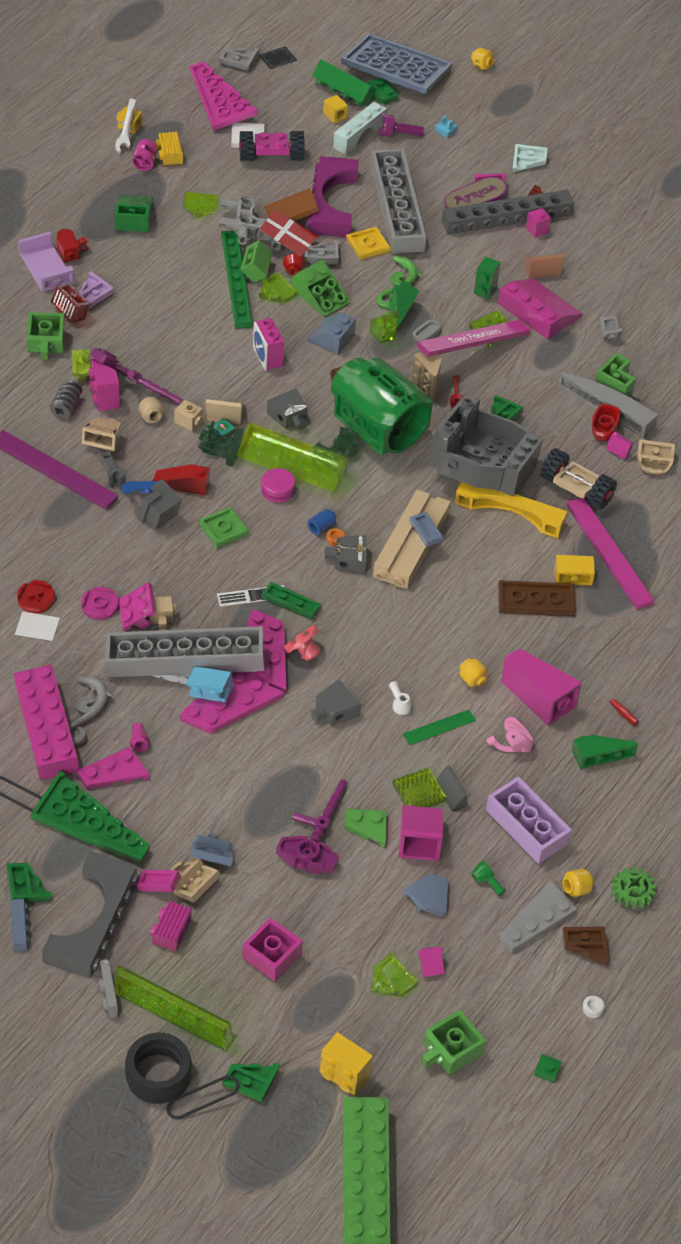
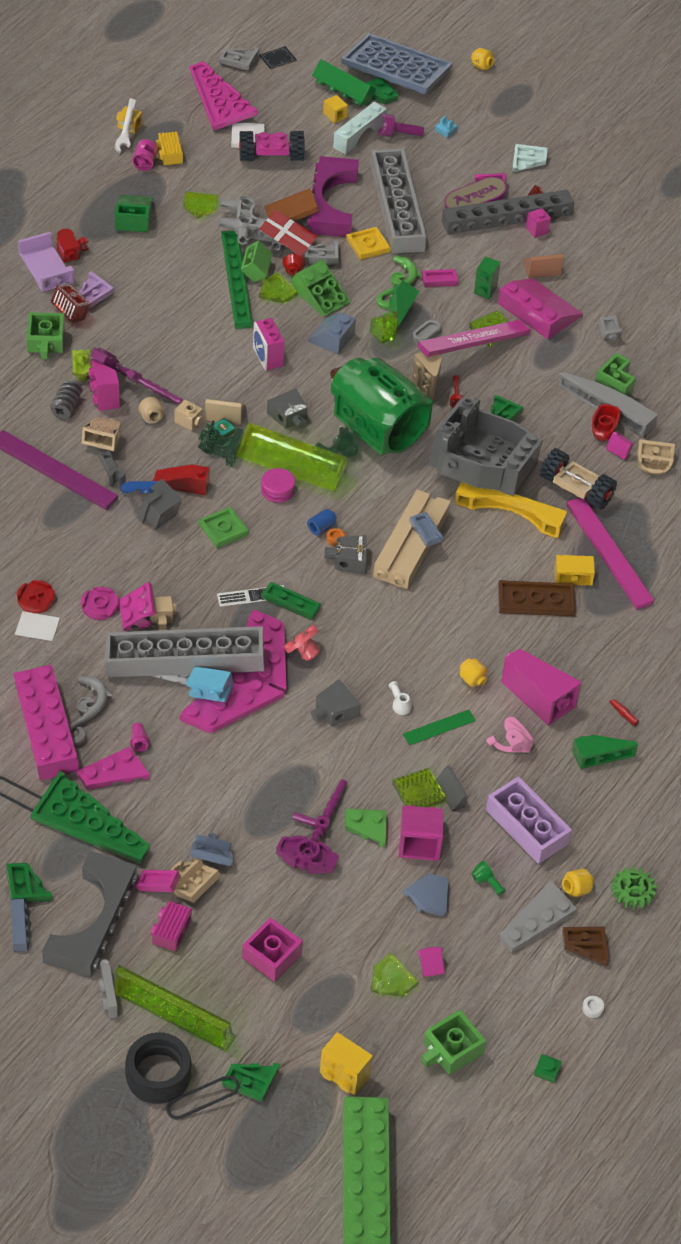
none -> dark pink tile [422,269,458,287]

